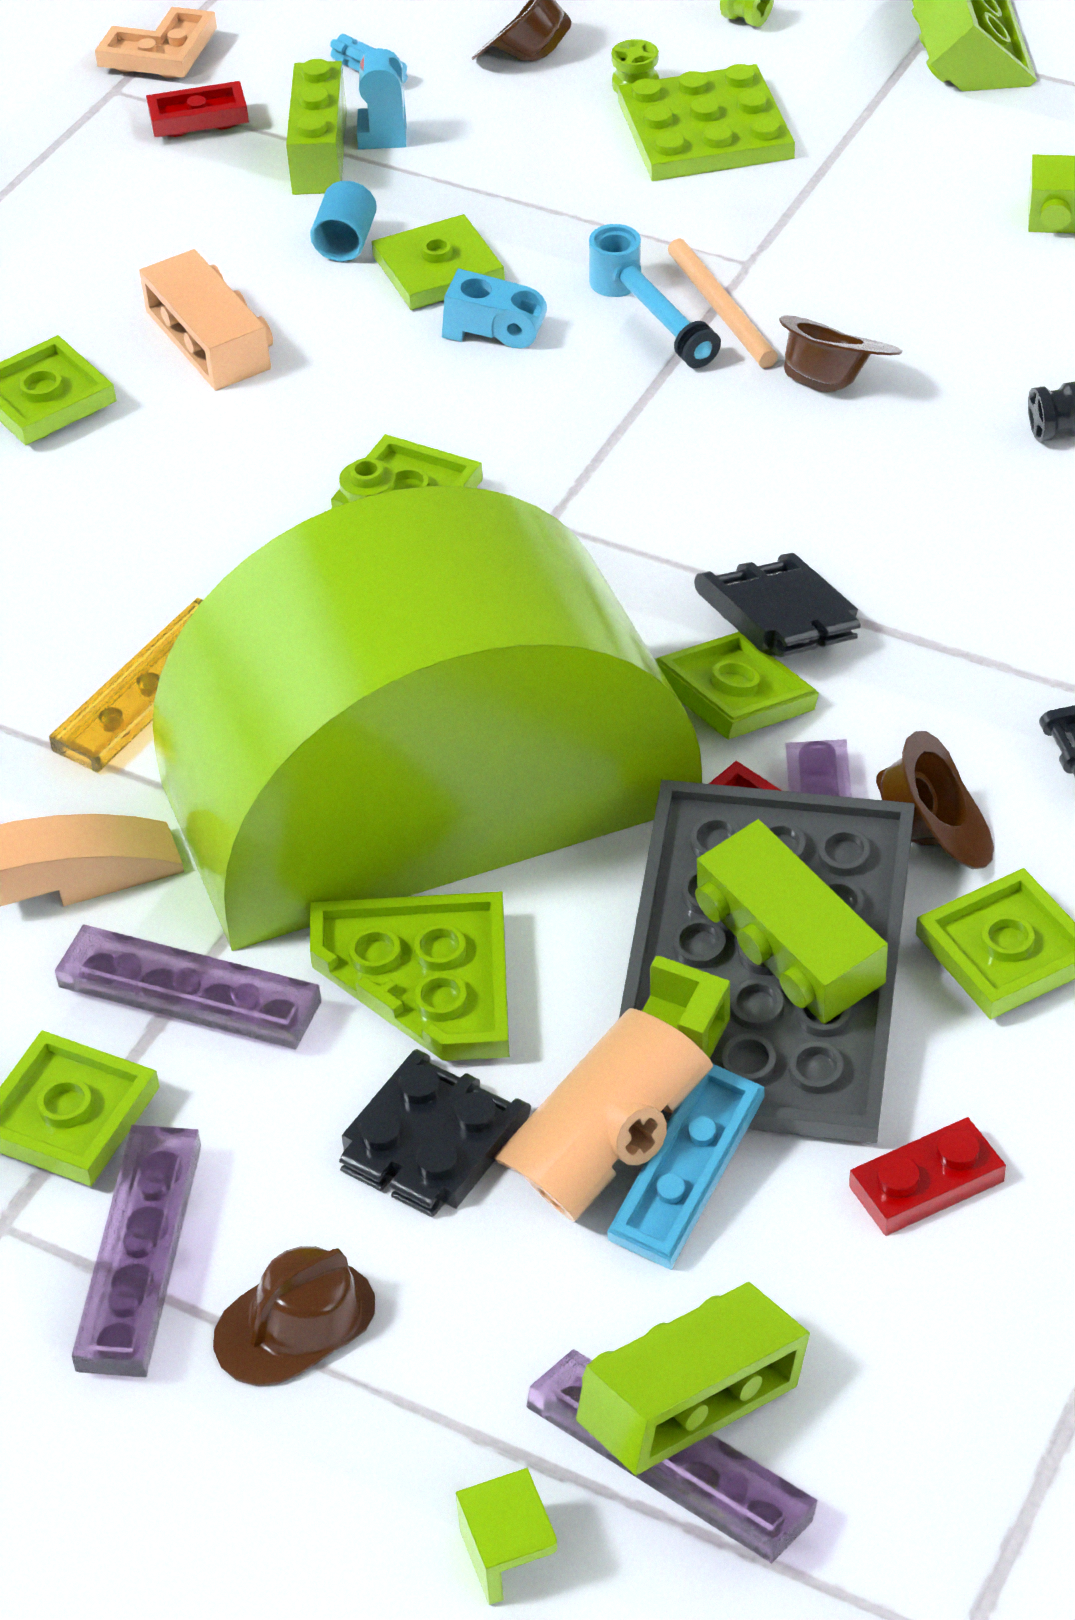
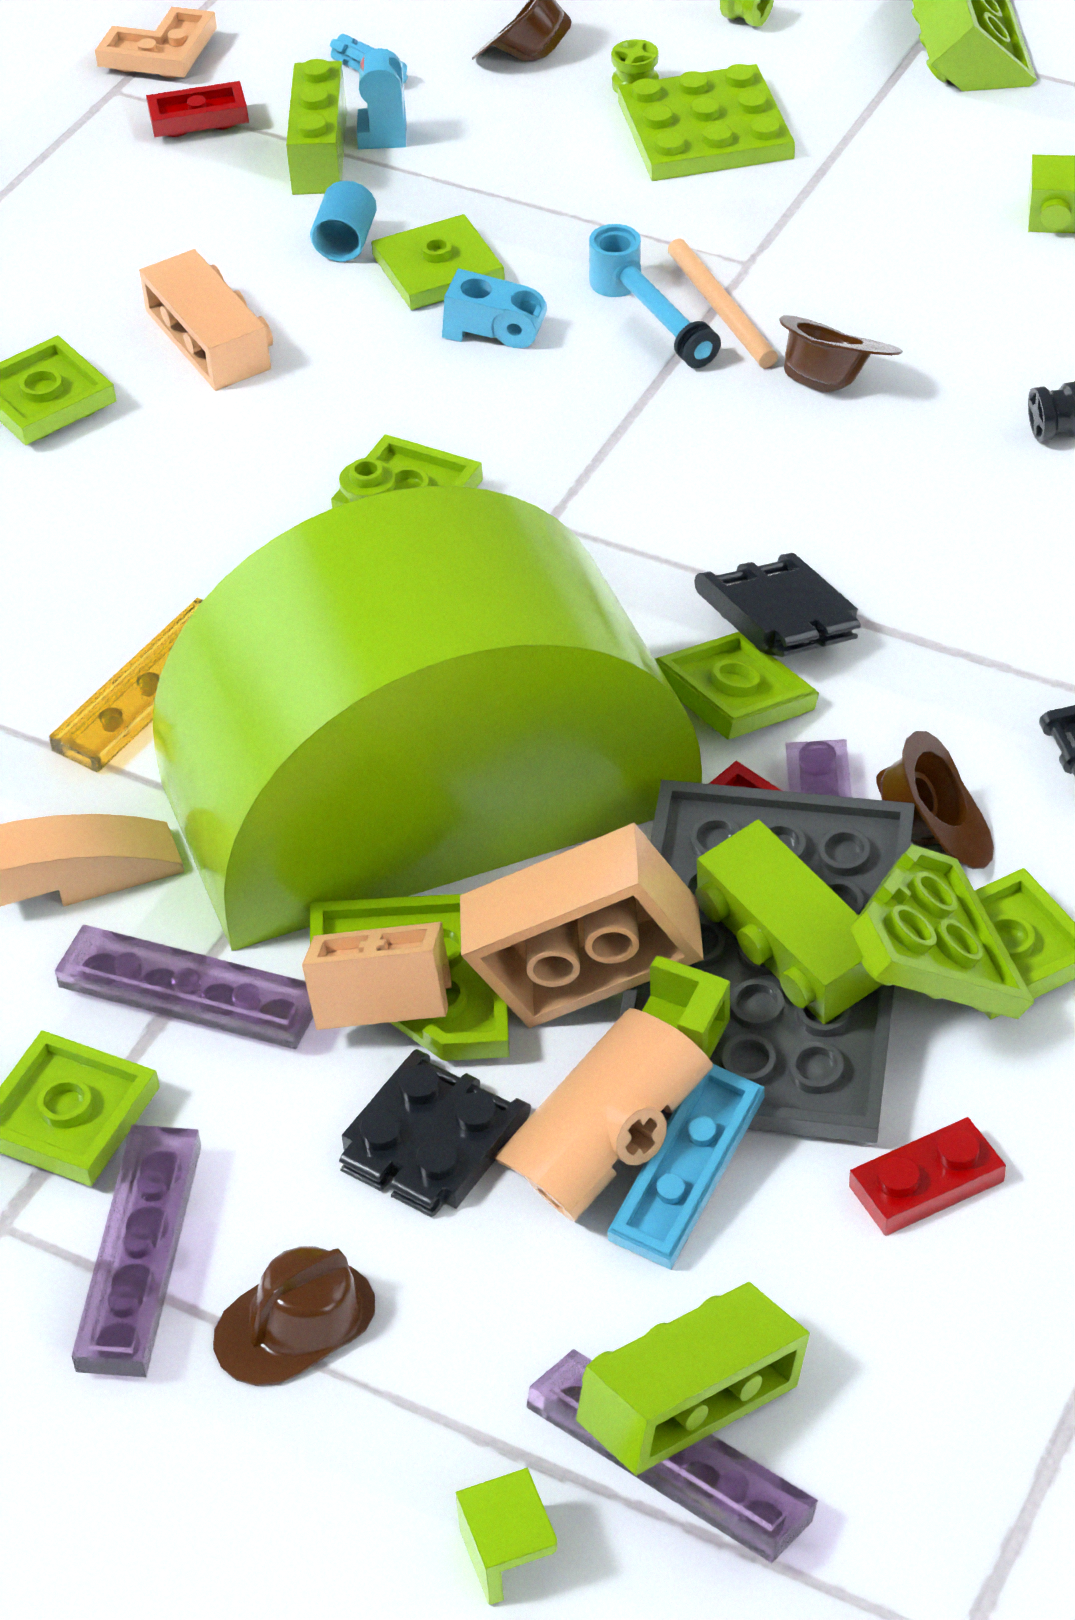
none -> light nougat hinge [302,922,452,1030]
none -> light nougat brick [460,823,704,1029]
none -> lime plate [850,844,1035,1019]

